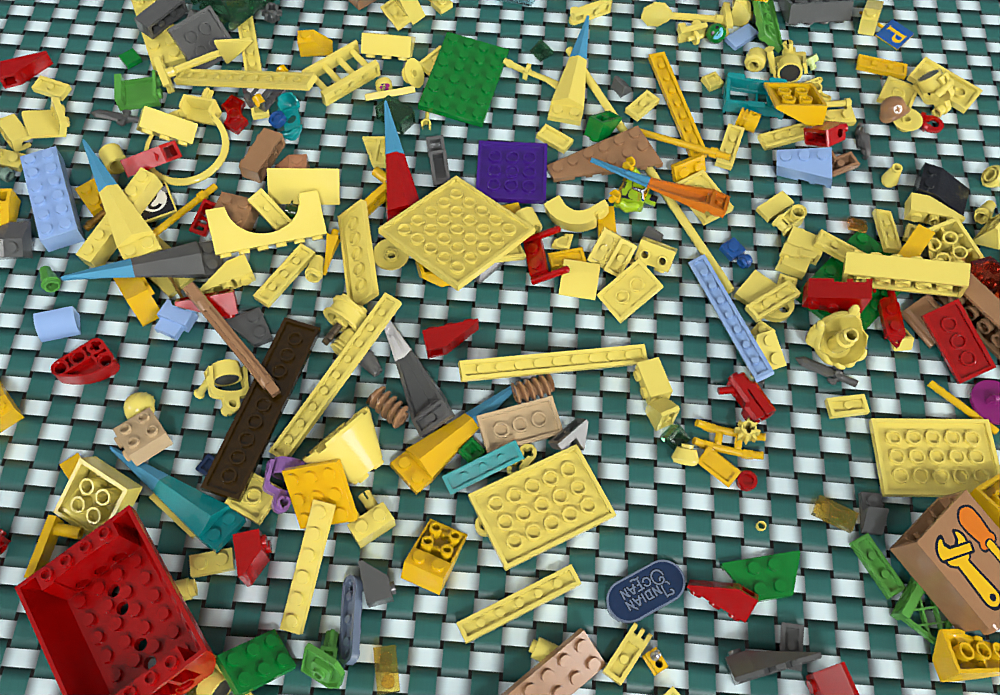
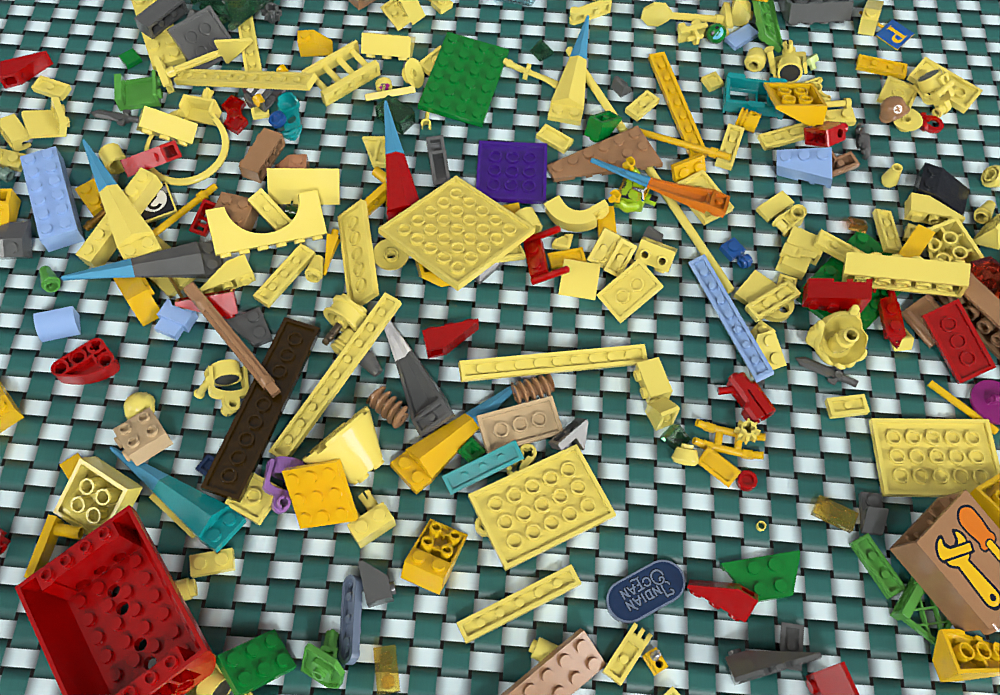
red slope [232,528,272,587] -> none
light yellow plate [280,499,336,635] -> none

